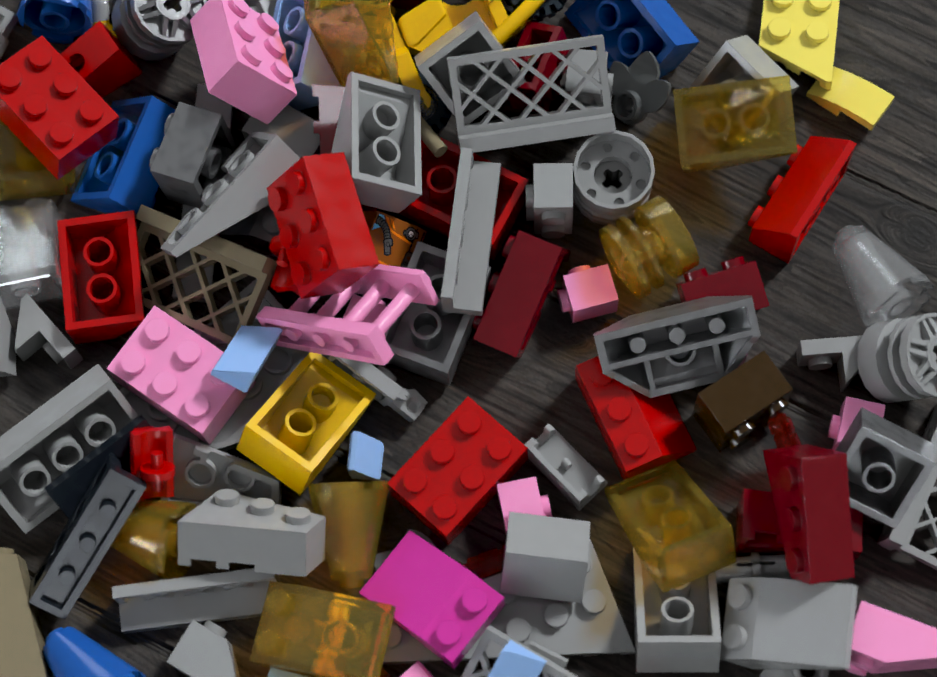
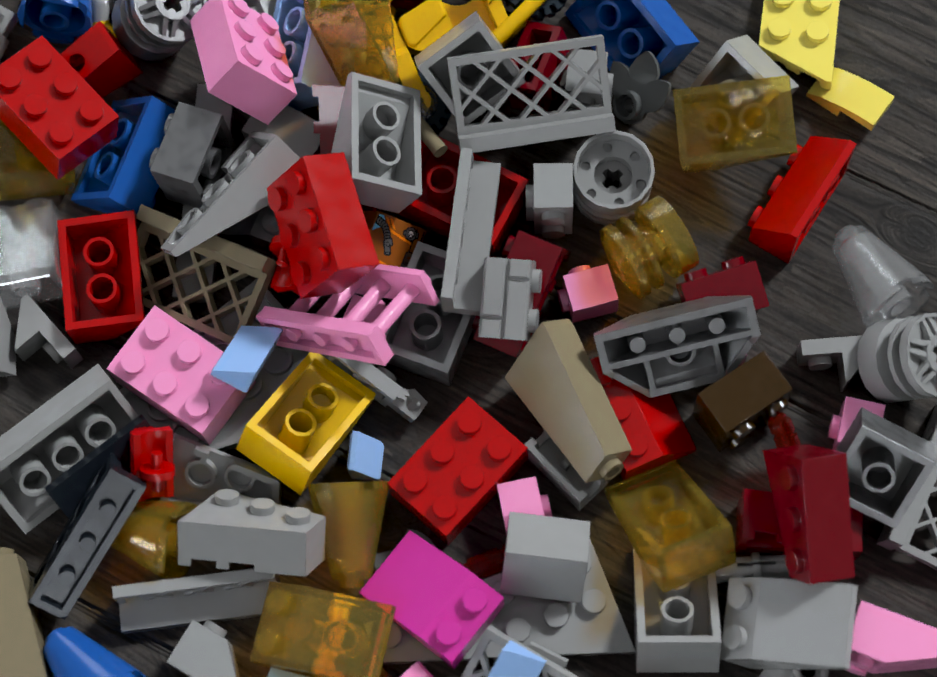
none -> light grey brick [478,257,542,341]
none -> dark tan slope [505,318,632,483]

